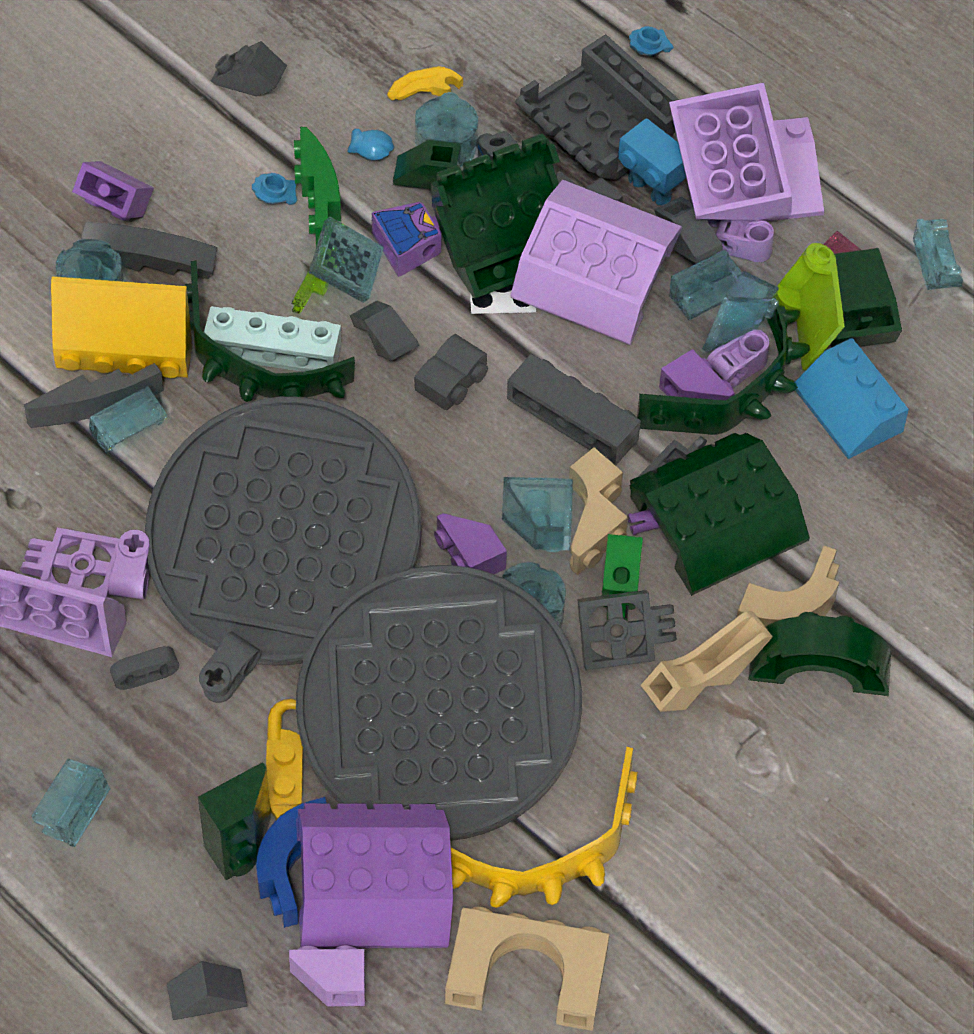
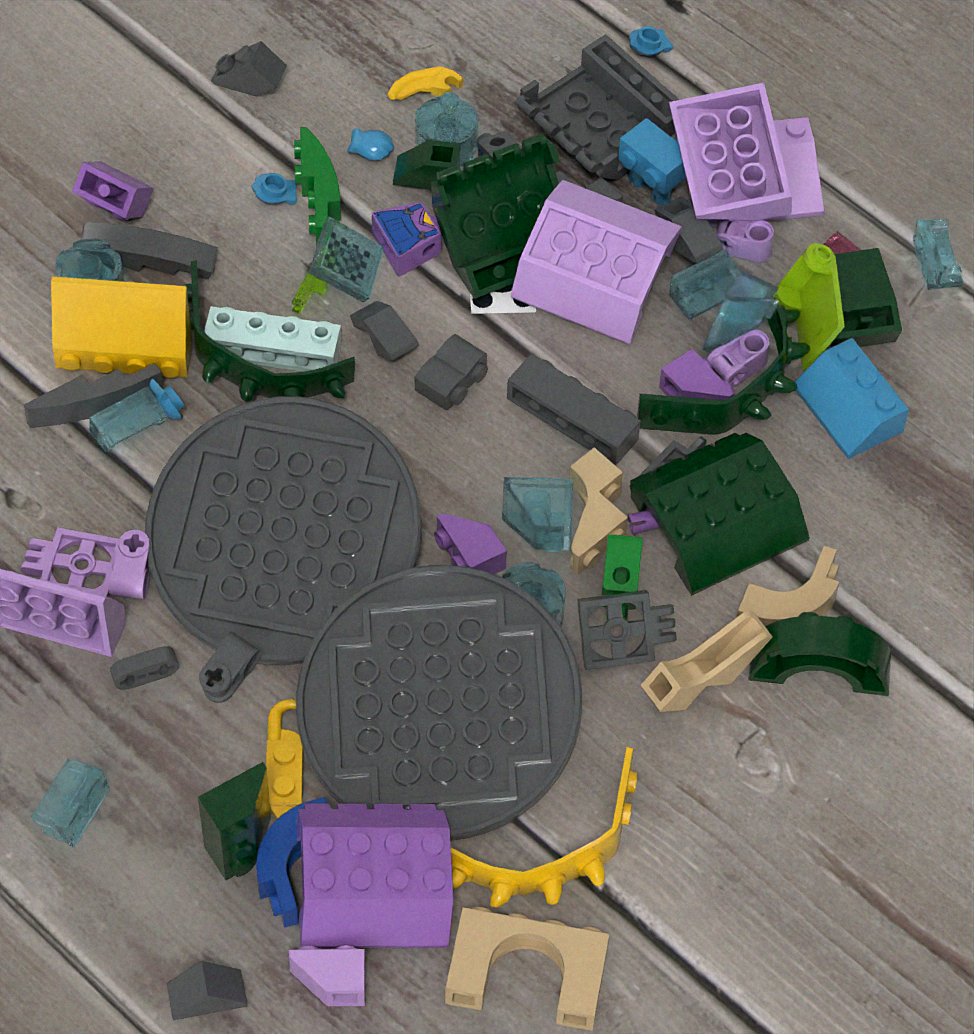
none -> dark azure animal [150,379,185,420]

